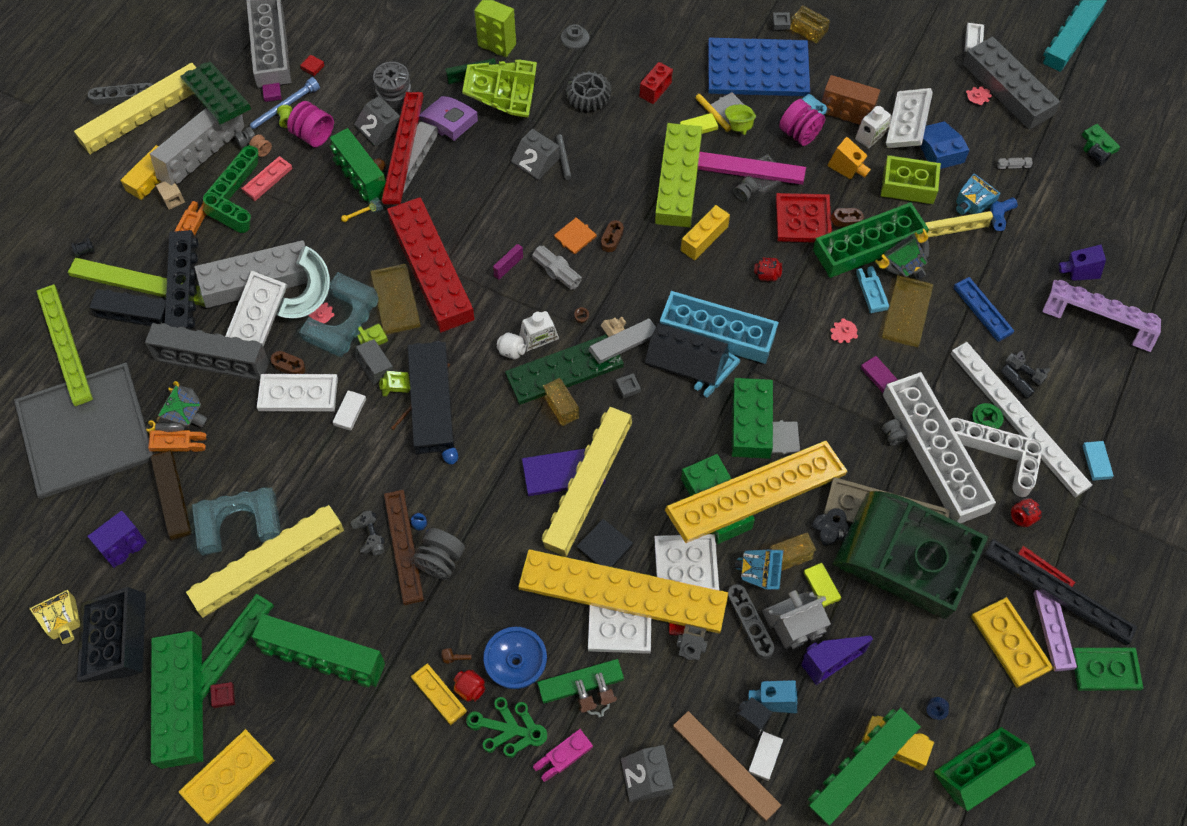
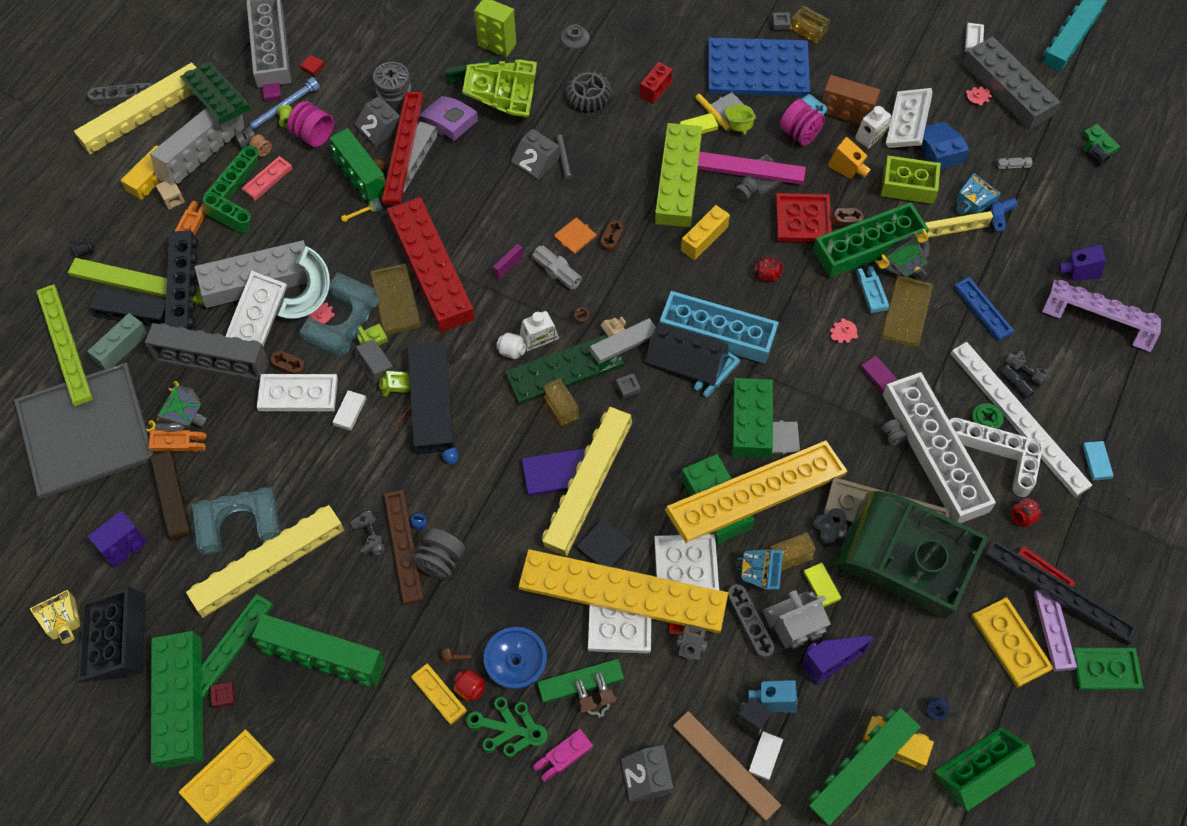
none -> sand green brick [87,313,148,370]

